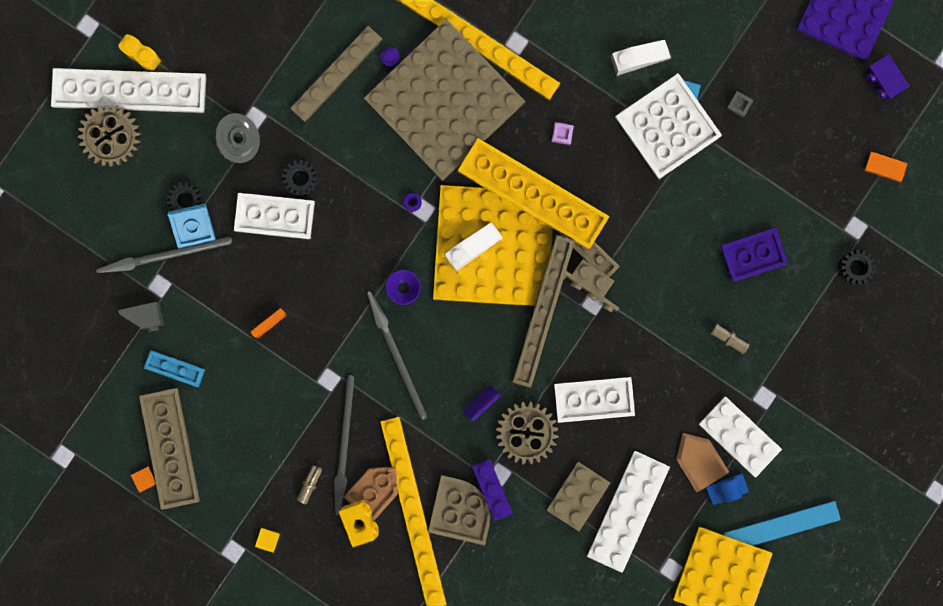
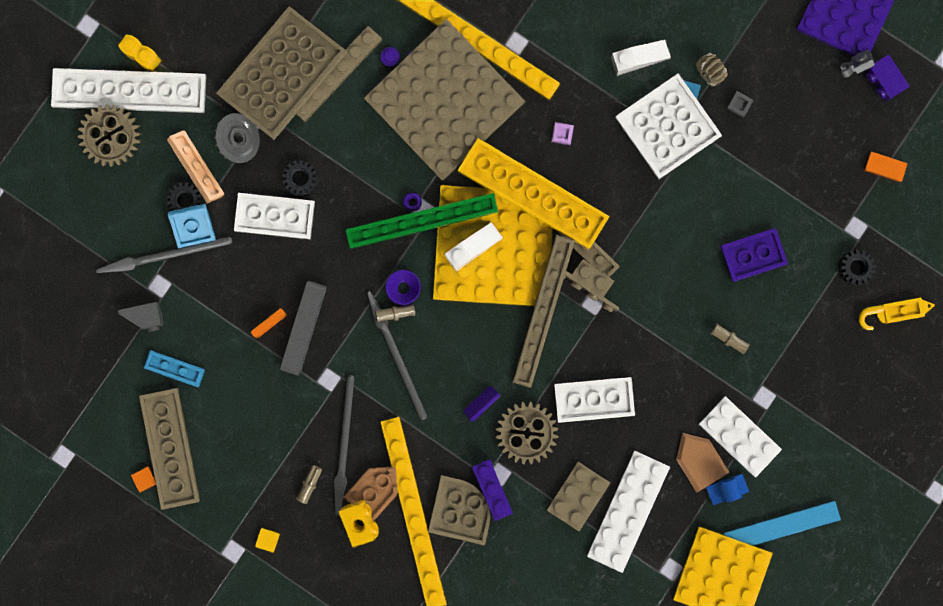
none -> light nougat plate [167,131,224,203]
none -> dark tan plate [216,7,347,140]
none -> dark grey beam [280,281,327,376]
none -> green plate [346,193,499,249]
none -> dark tan pin [375,303,415,323]
none -> dark tan gear [696,53,728,86]
none -> dark grey plate [840,49,875,78]
none -> yellow plate [859,298,935,330]

